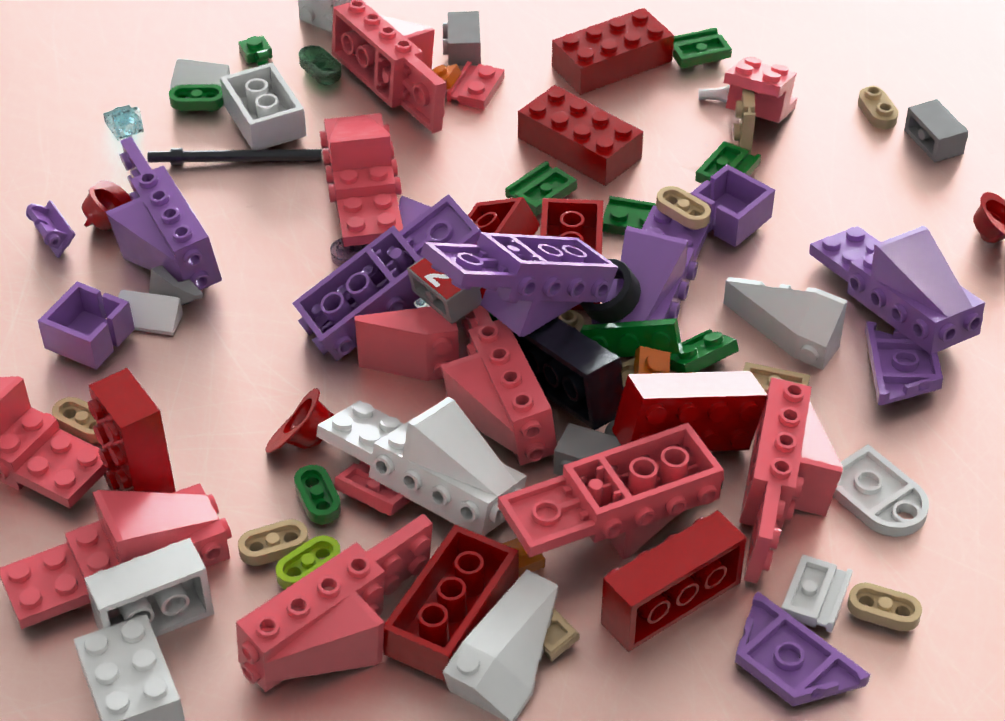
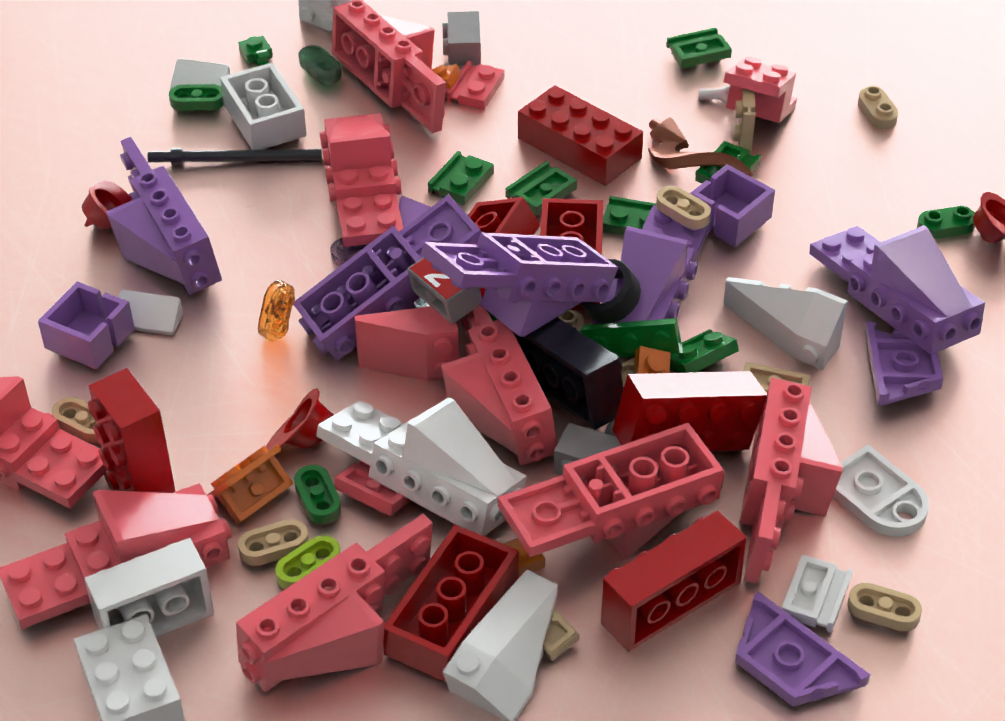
medium lavender hinge [26,200,76,258] -> none
clear light blue bracket [103,104,144,140] -> none
light grey slope [149,266,203,305] -> none
red brick [551,7,674,95] -> none
light grey brick [904,99,969,162] -> none
none -> orange bracket [207,444,294,524]
none -> clear orange plate [257,280,295,342]
none -> green plate [428,151,494,206]
none -> copper piece [648,117,753,177]
none -> green plate [916,205,975,239]

